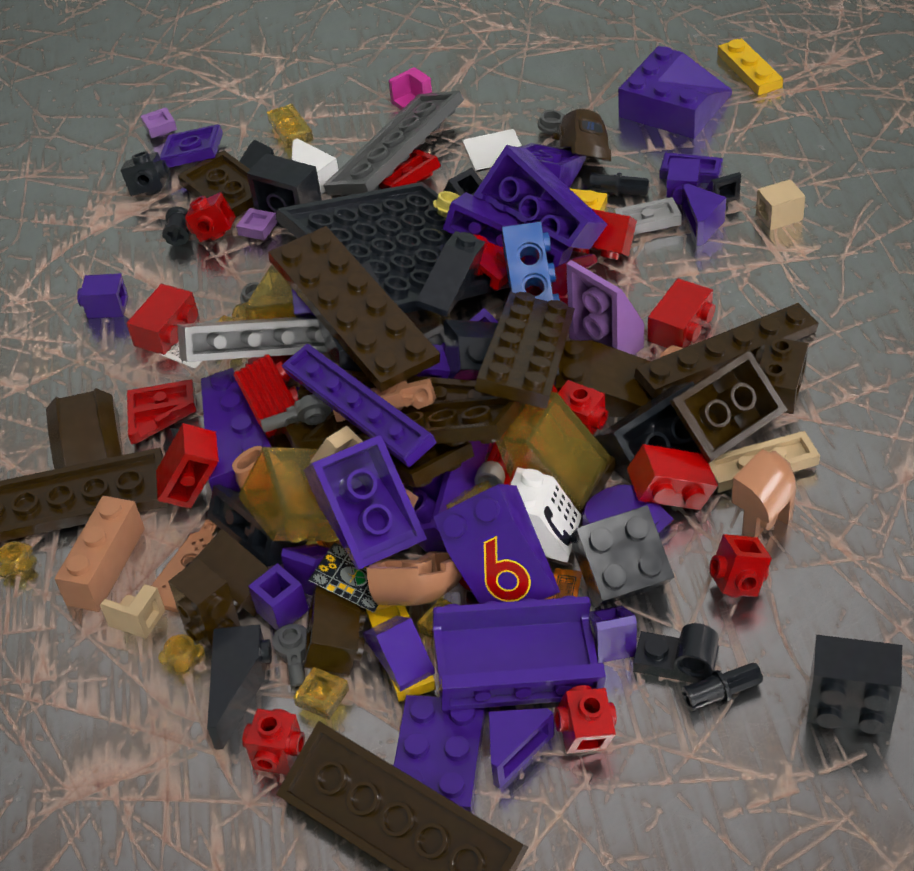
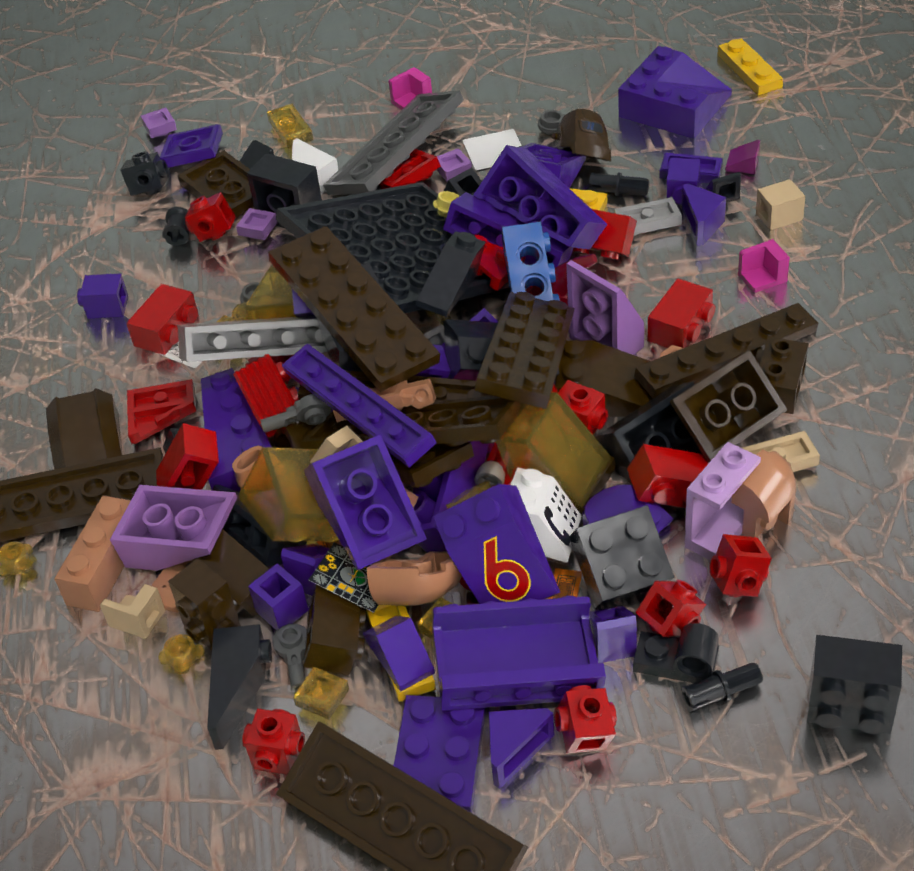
none -> medium lavender slope [110,485,238,571]
none -> medium lavender plate [437,148,472,182]
none -> red brick [636,579,707,637]
none -> lavender panel [685,442,761,561]
none -> magenta slope [725,140,760,174]
none -> dark pink panel [738,239,790,293]

